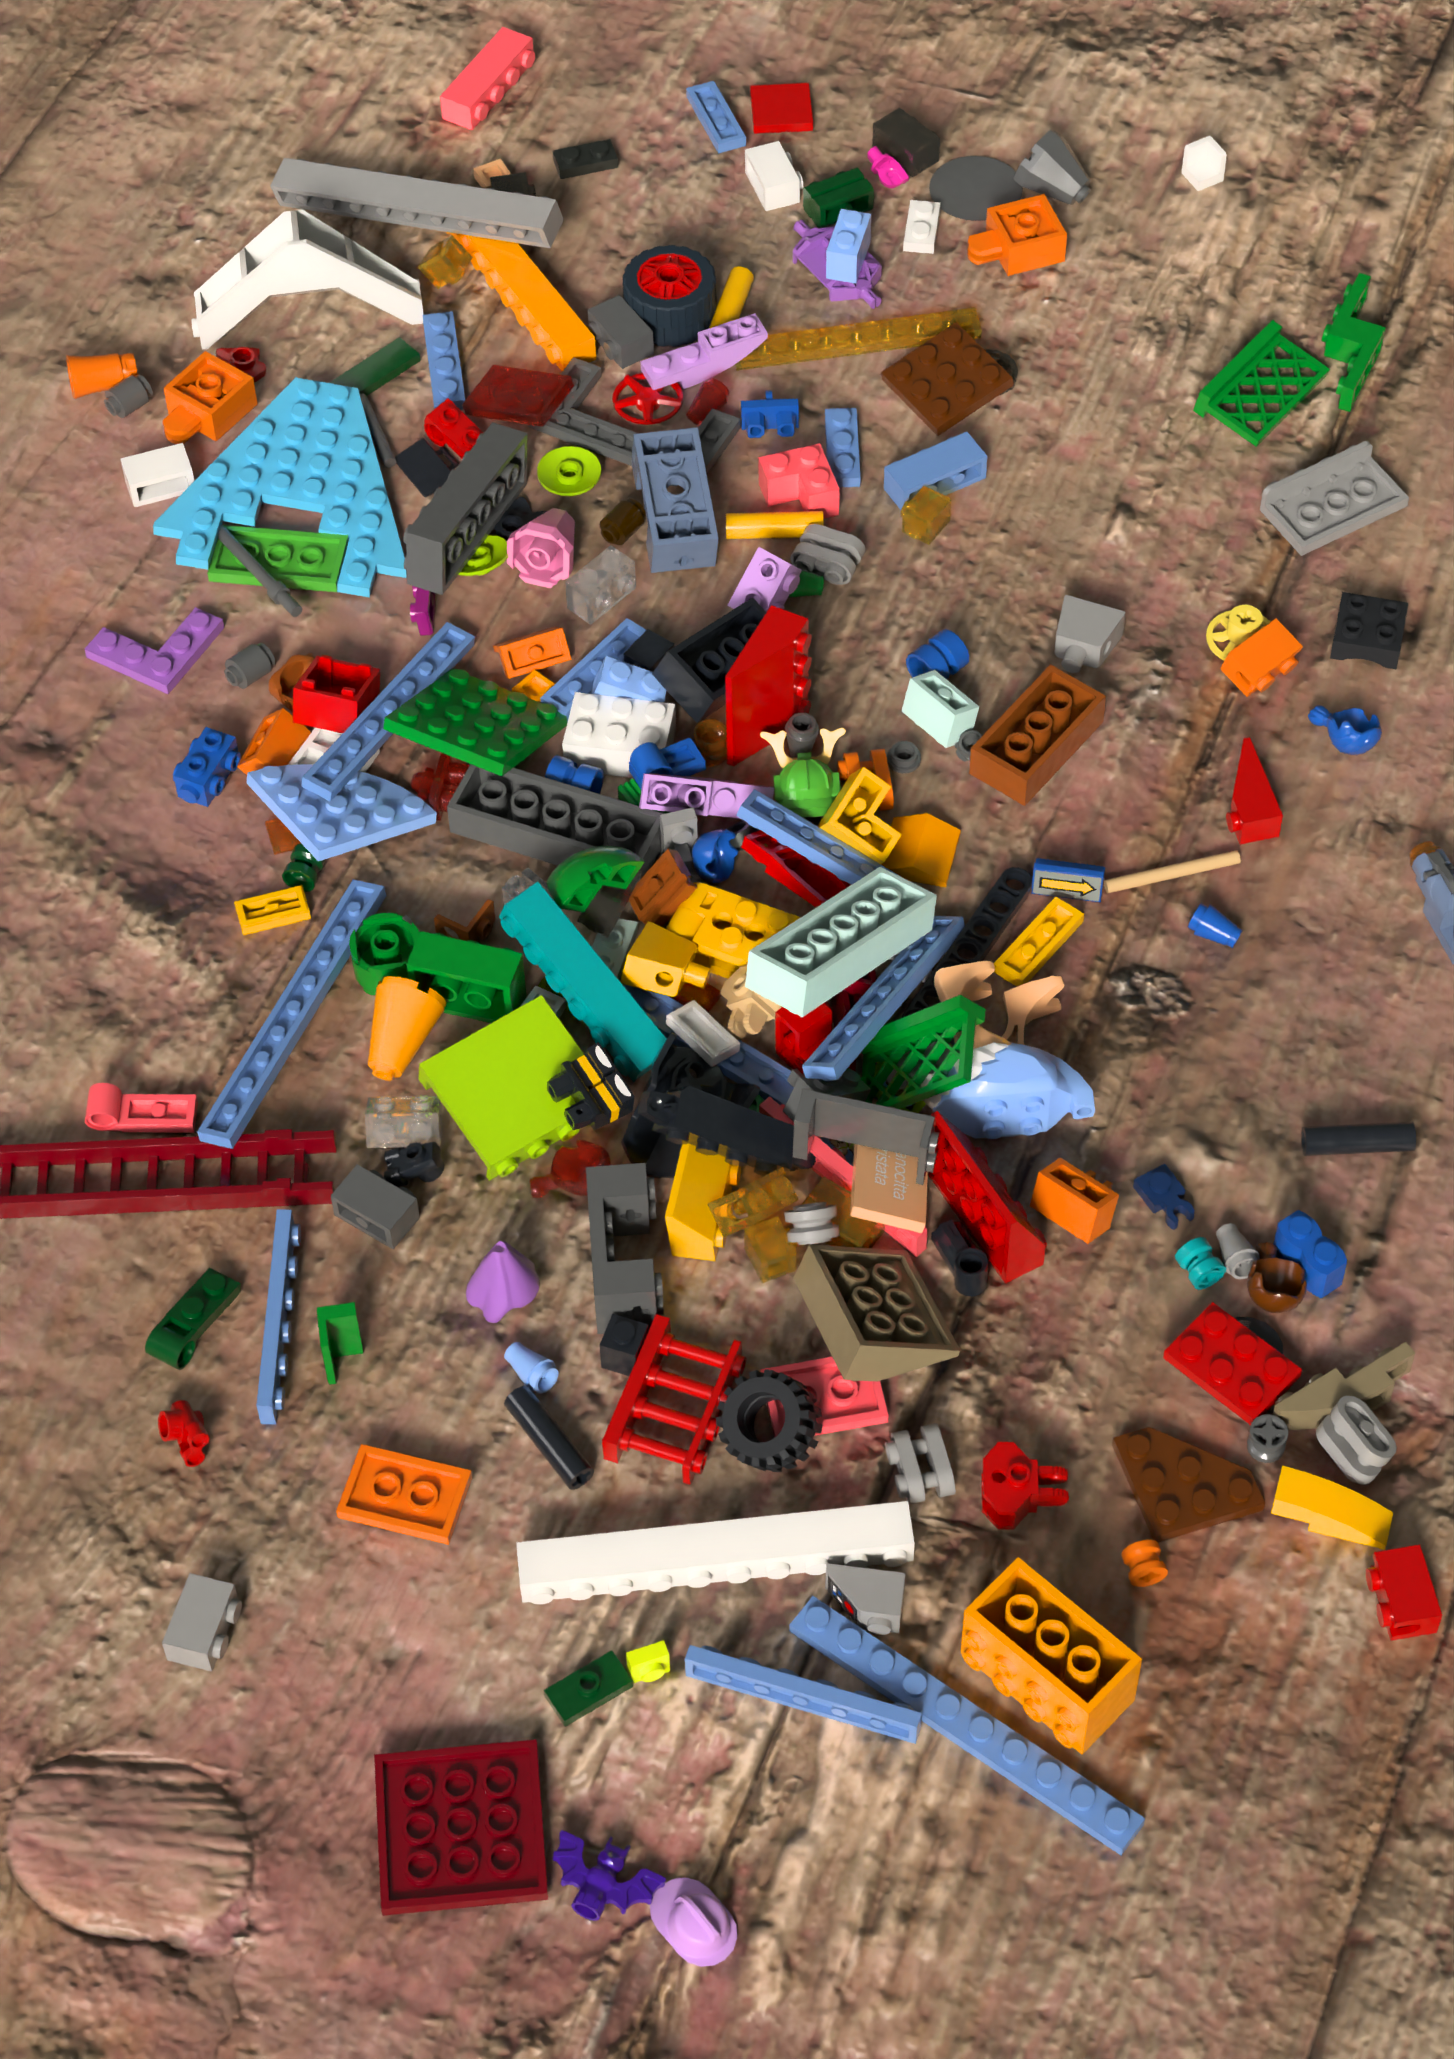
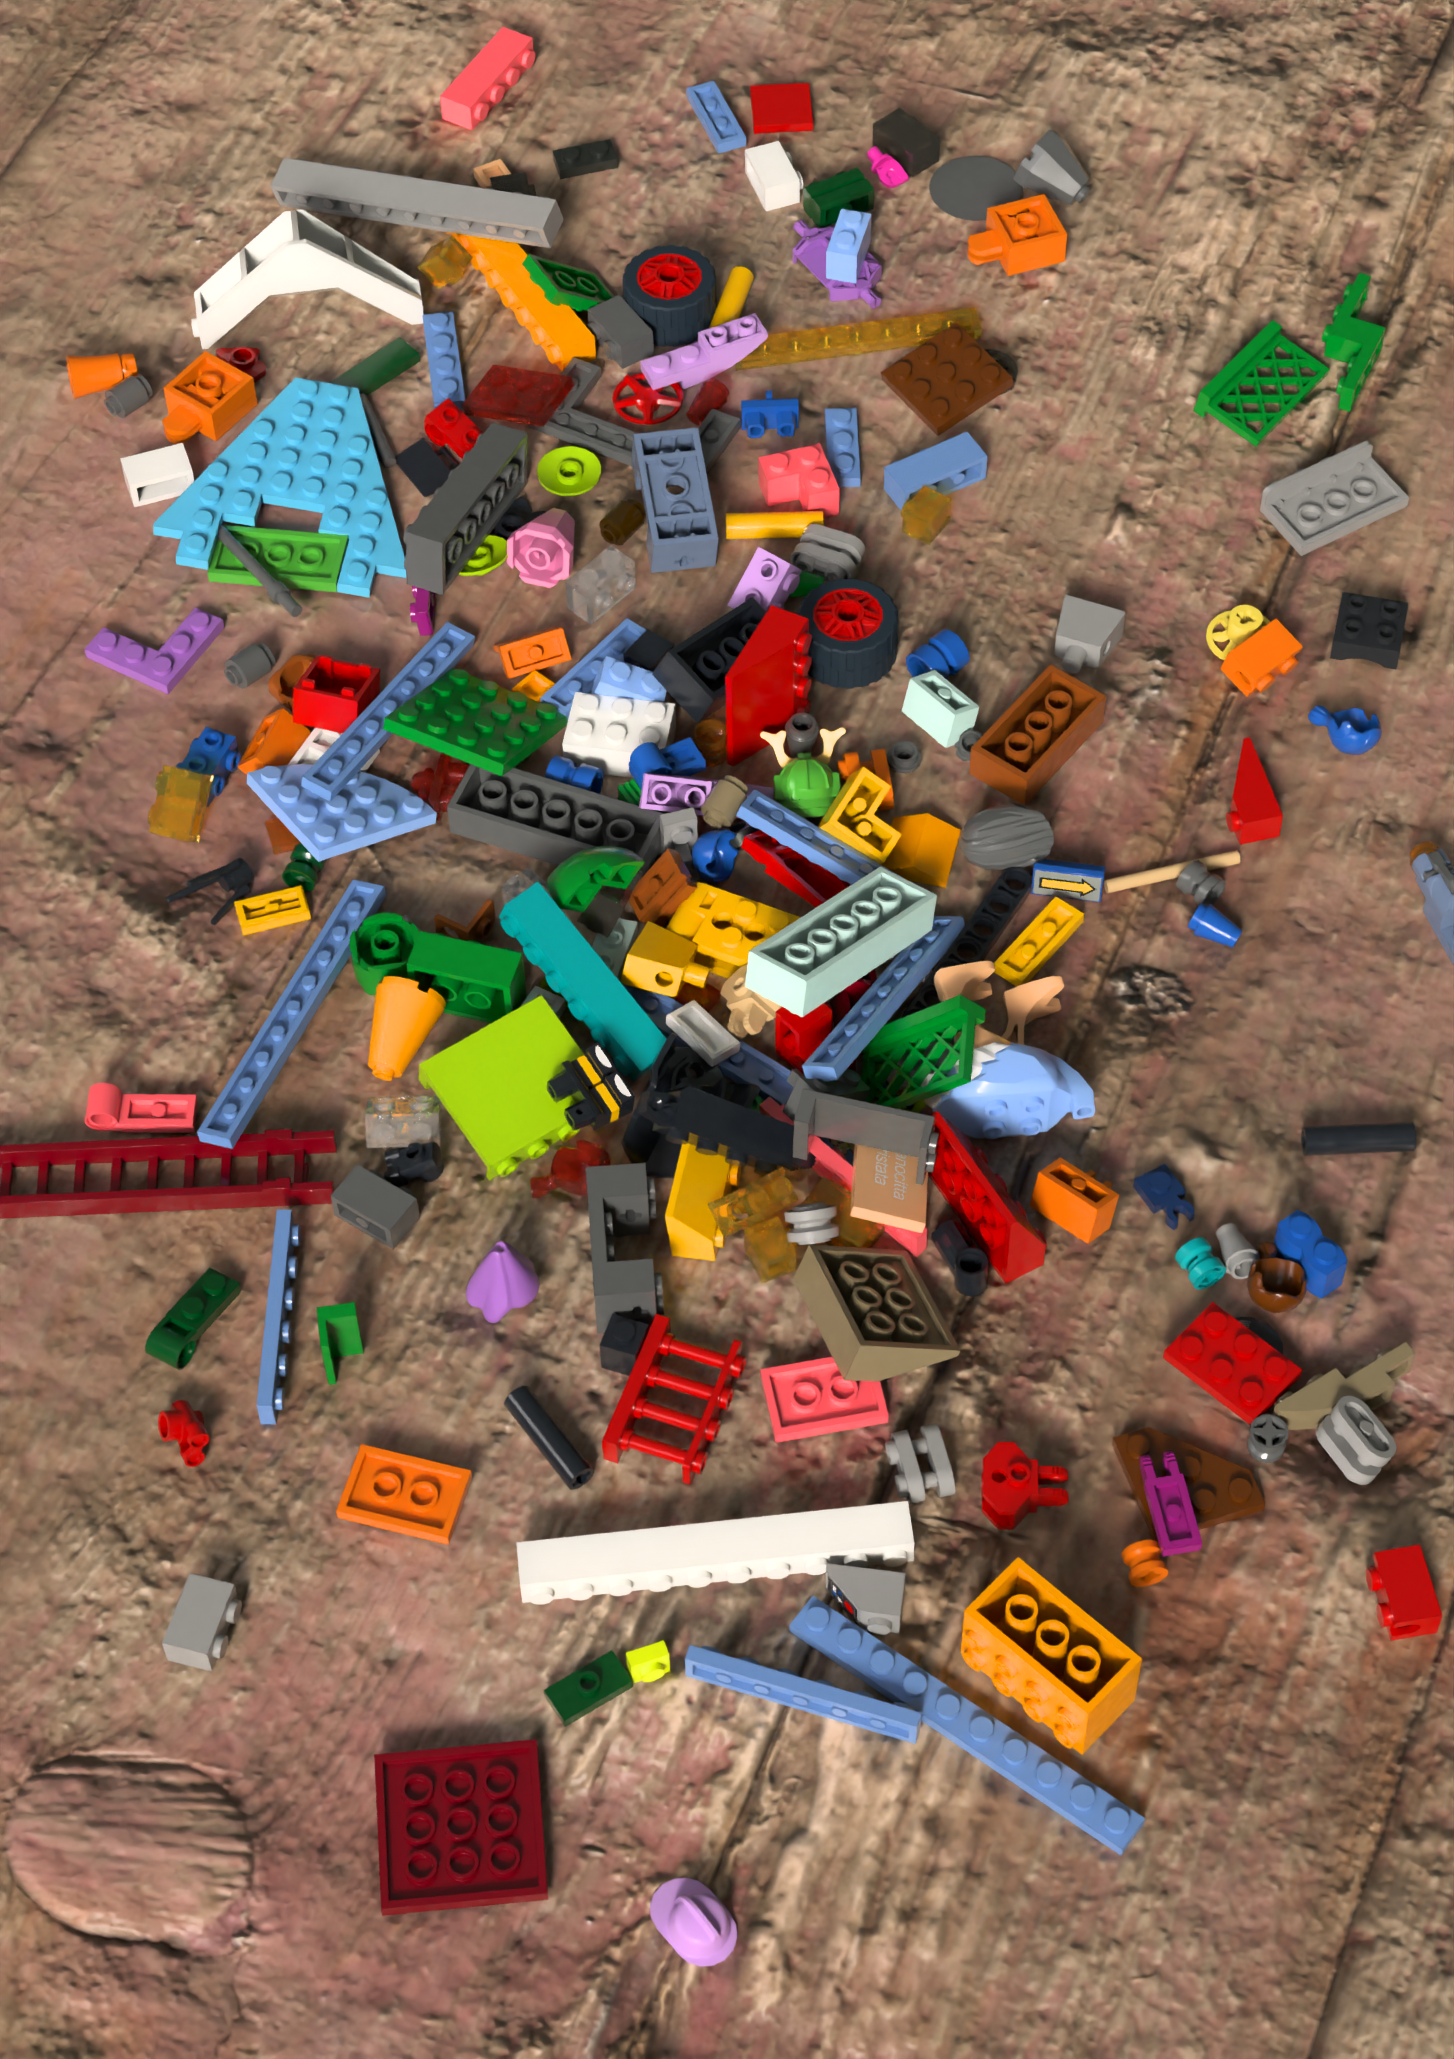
light blue cone [504,1342,558,1394] -> none
dark purple animal [552,1830,666,1921] -> none
black tyre [716,1369,822,1472] -> none
white plate [903,200,941,254] -> none
white panel [1182,136,1227,191] -> none
yellow slope [1271,1465,1393,1550] -> none
none -> clear yellow brick [148,765,214,843]
none -> black plant [166,858,254,925]
none -> green plate [522,254,614,312]
none -> dark tan brick [701,775,749,829]
none -> black wheel [798,578,898,689]
none -> dark grey hair [960,803,1054,870]
none -> magenta hinge [1139,1451,1202,1557]
none -> dark grey wheel [1176,860,1226,907]

